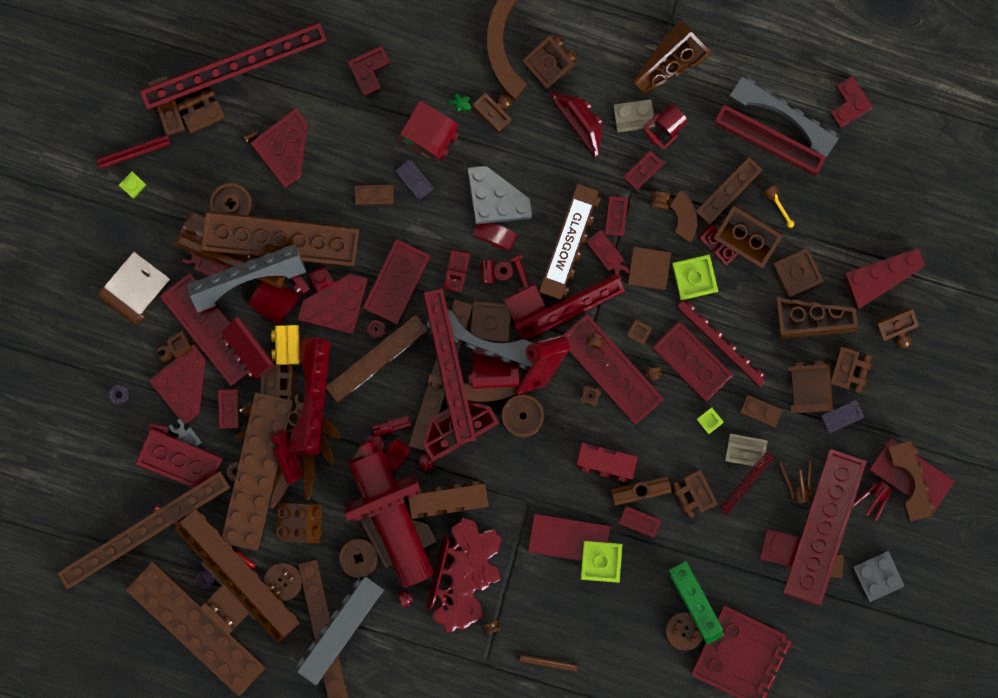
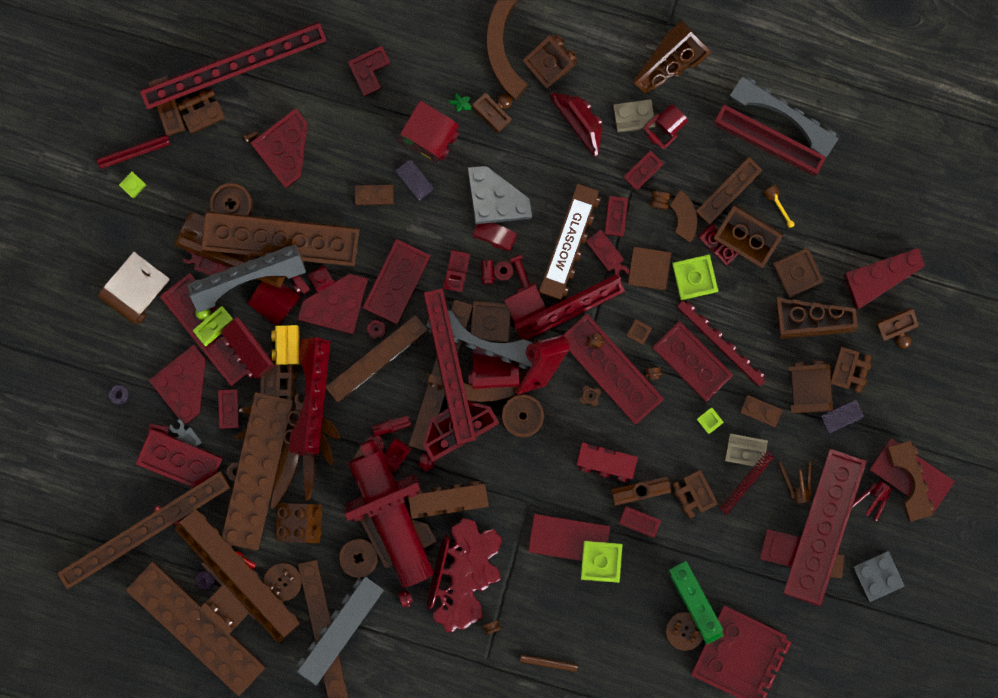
reddish brown plate [156,331,192,362] -> none
dark red plate [270,430,304,484] -> none
dark red plate [830,76,873,128] -> none
none -> lime plate [193,306,234,346]

